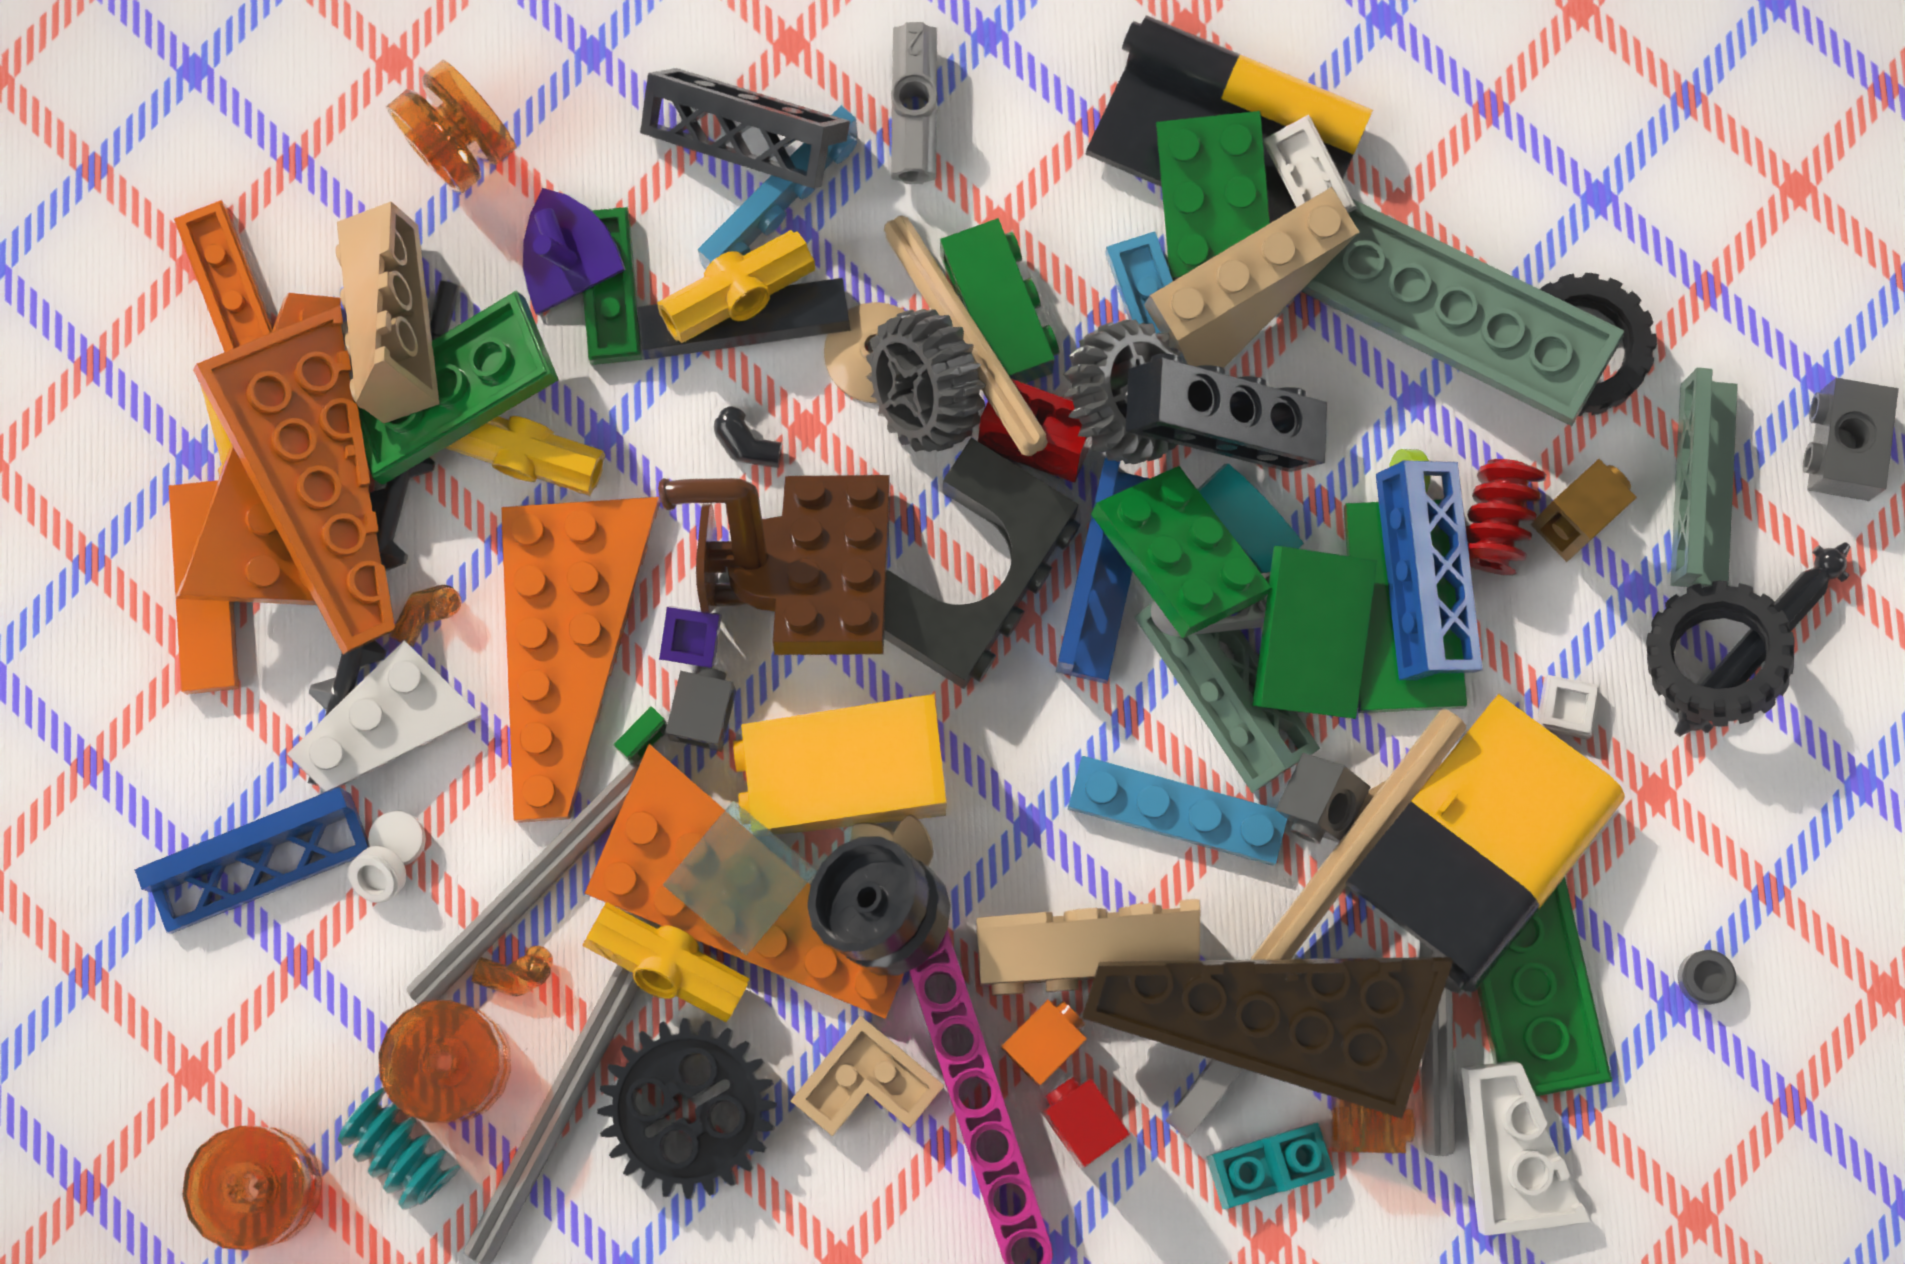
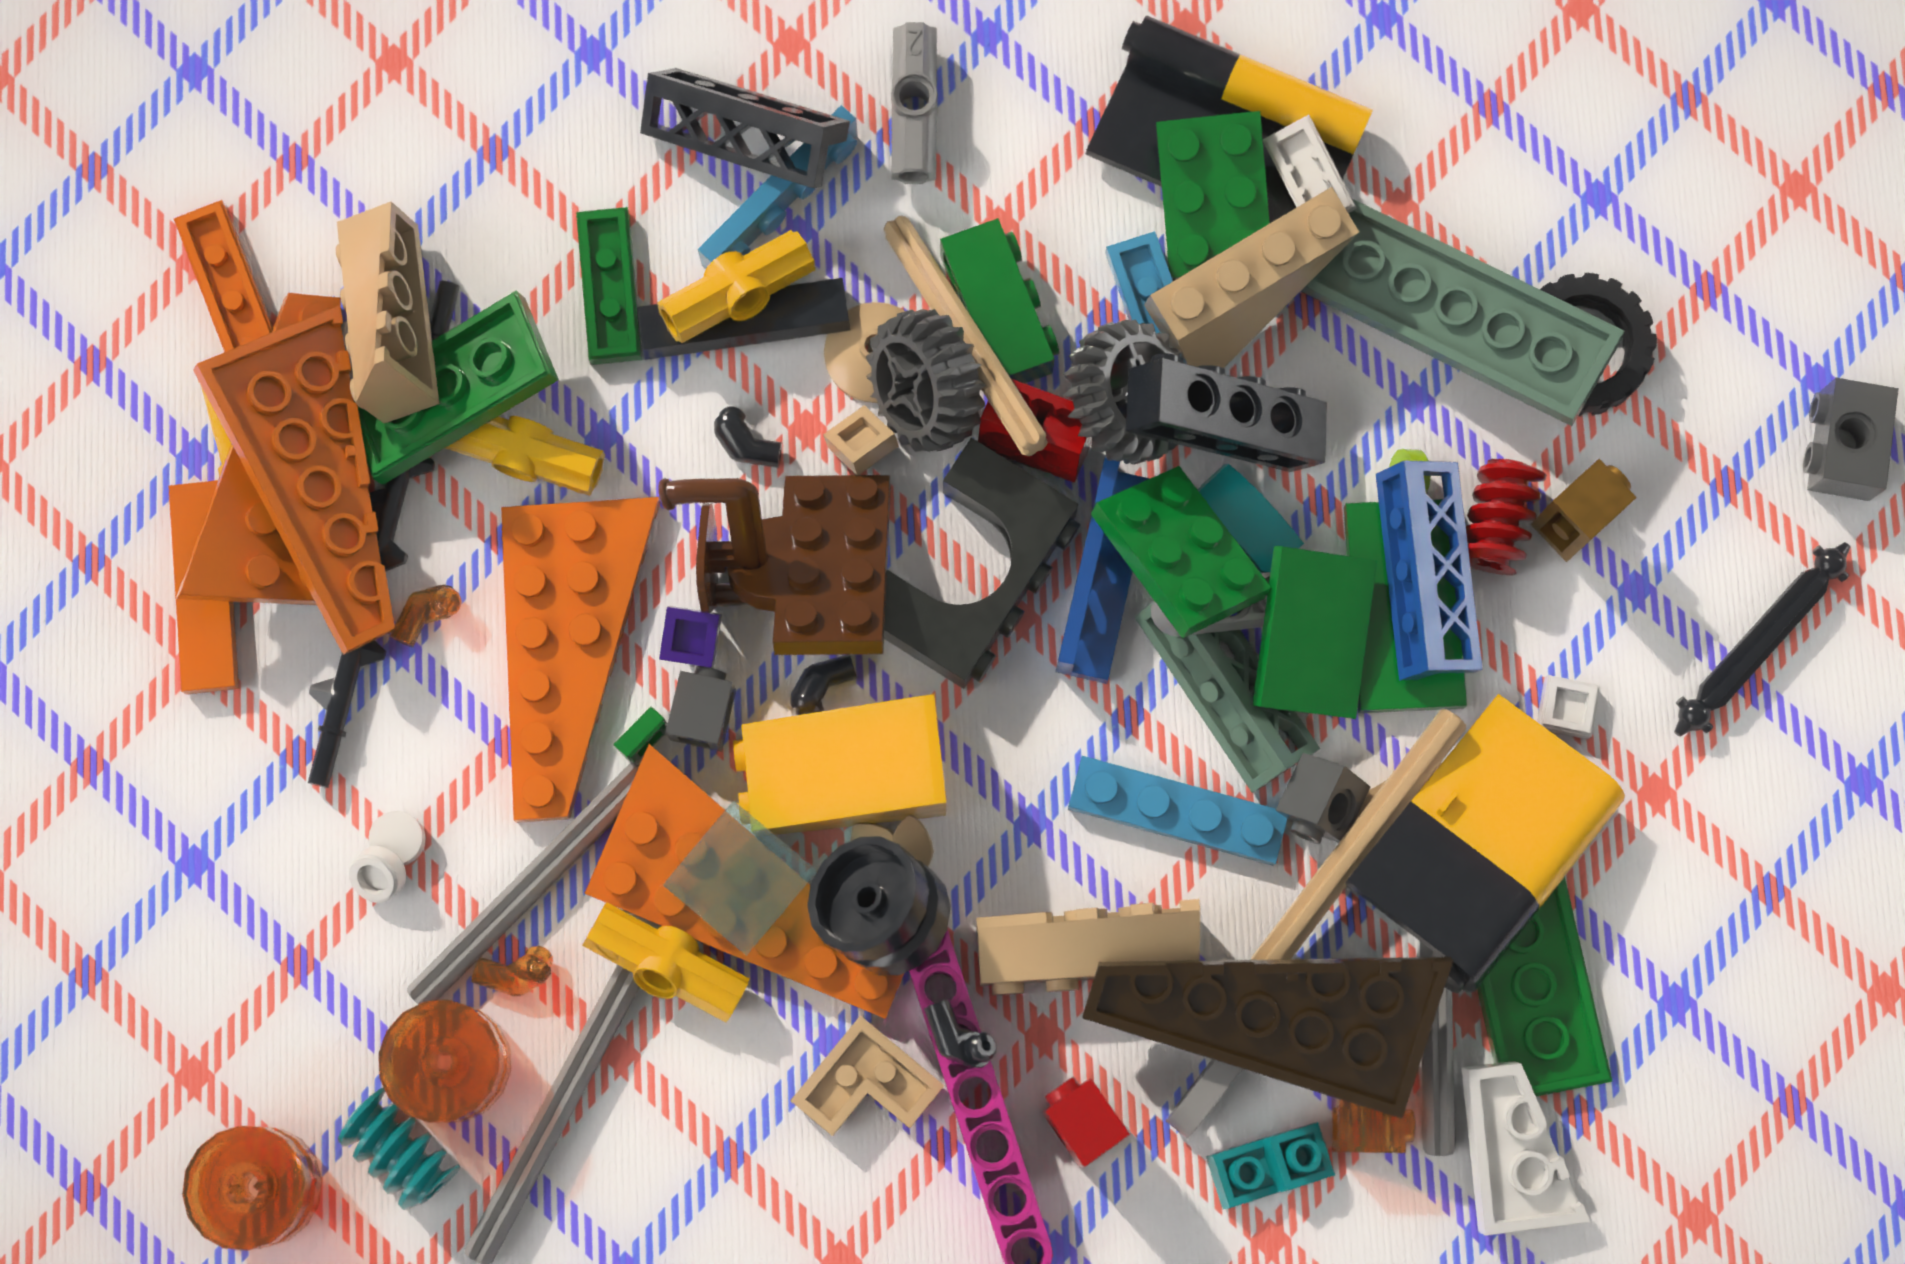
blue fence [134,787,370,934] -> none
white wing [287,640,481,792] -> none
clear orange wheel [386,59,517,195] -> none
dark purple shield [523,188,626,315] -> none
black gear [597,1018,777,1199] -> none
orange brick [1000,1000,1087,1087] -> none
black tyre [1646,581,1794,727] -> none
sand green fence [1670,367,1738,588] -> none
dark grey tile [1677,950,1736,1005] -> none
none -> black arm [790,655,857,715]
none -> tan plate [823,405,899,476]
none -> black arm [924,999,997,1068]

